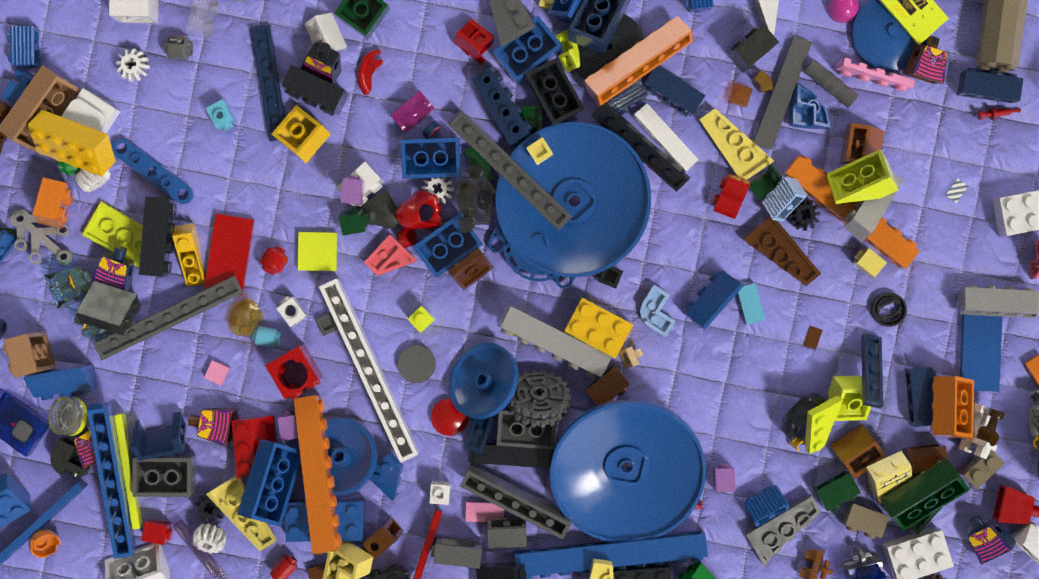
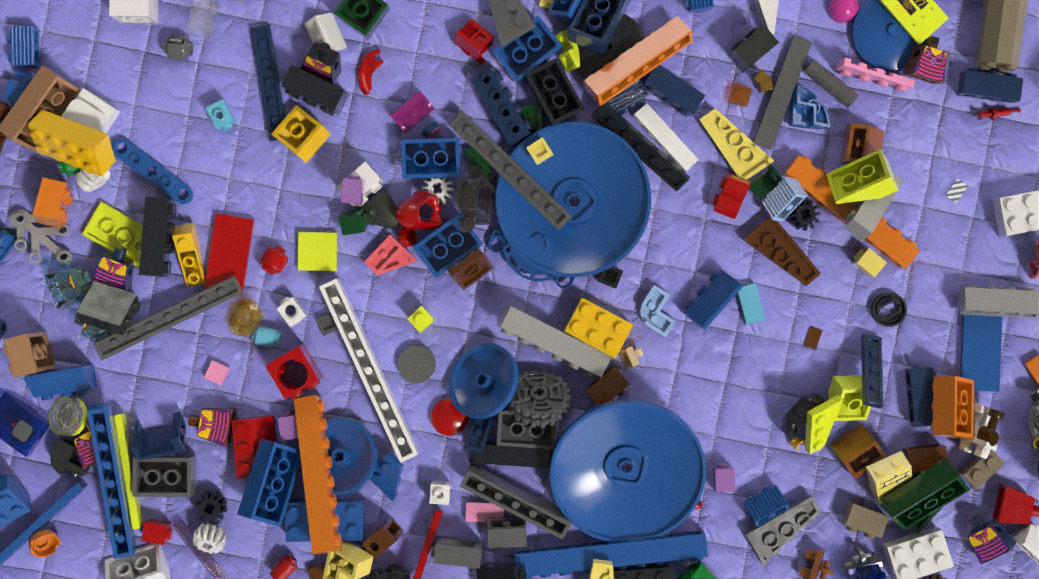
white gear [116,48,150,82] -> none
light yellow wing [206,476,277,551] -> none
dark green brick [813,470,861,512] -> none

